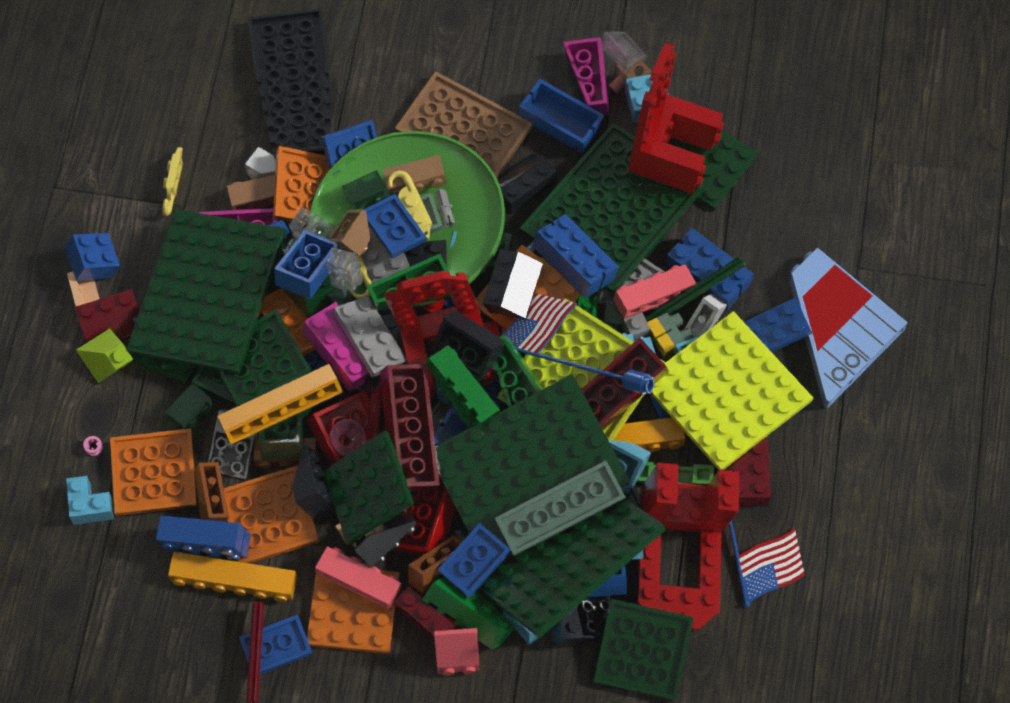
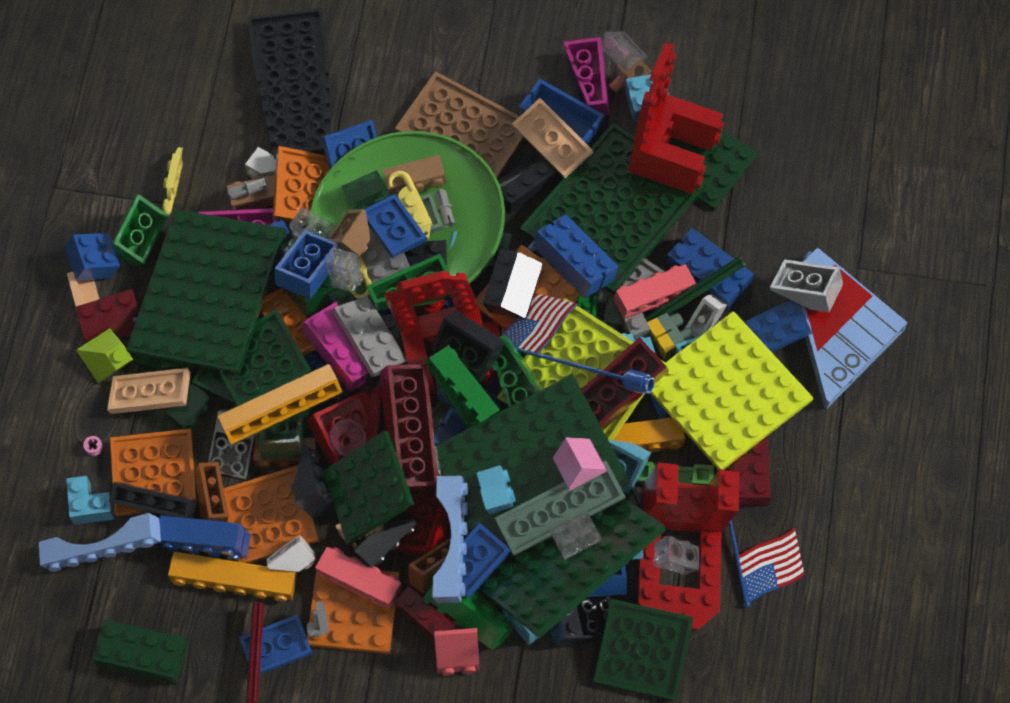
none -> light blue arch [39,513,161,572]
none -> dark green brick [93,620,189,684]
none -> light nougat plate [107,368,191,414]
none -> black brick [109,482,198,519]
none -> green slope [112,194,168,267]
none -> light grey axle [227,178,267,199]
none -> white slope [267,534,315,572]
none -> light grey bracket [307,601,329,637]
none -> light blue arch [433,476,468,603]
none -> medium azure brick [477,465,516,515]
none -> light nougat plate [512,98,593,178]
none -> clear brick [550,511,602,559]
none -> bright pink slope [553,438,607,490]
none -> clear brick [654,536,699,575]
none -> light grey slope [770,259,843,312]

